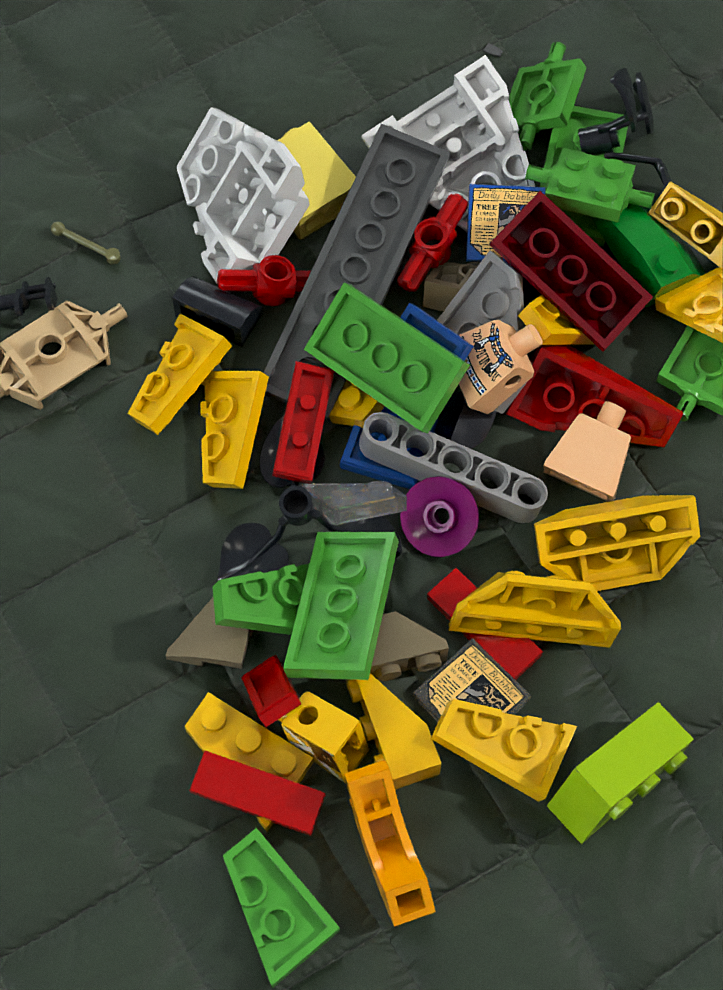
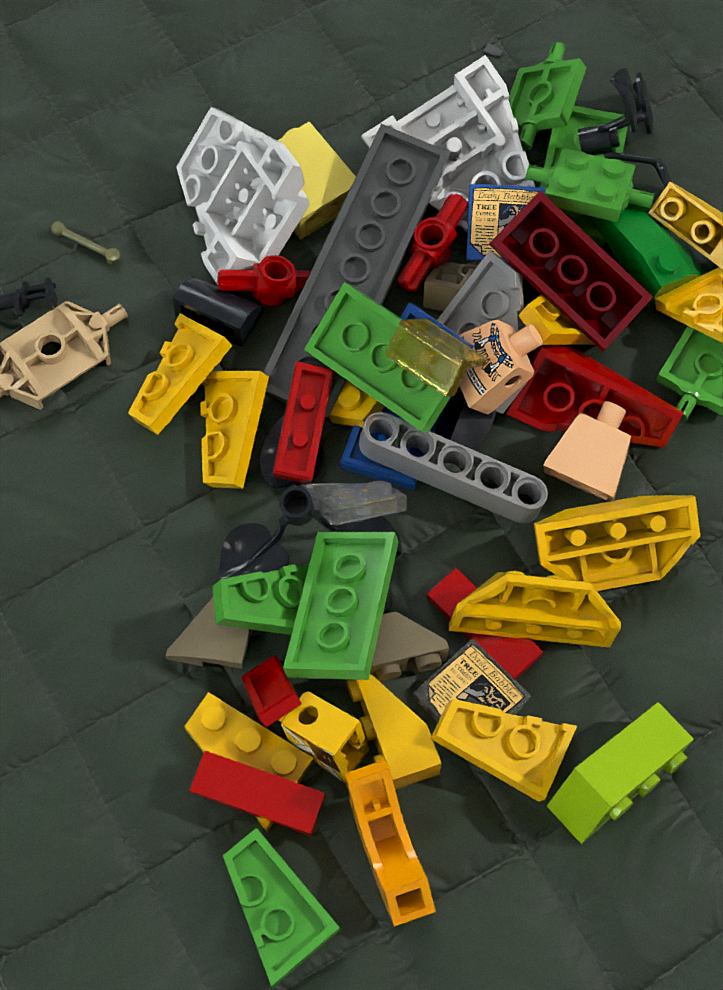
magenta dish [400,476,479,557] -> none
none -> clear yellow panel [385,318,487,397]

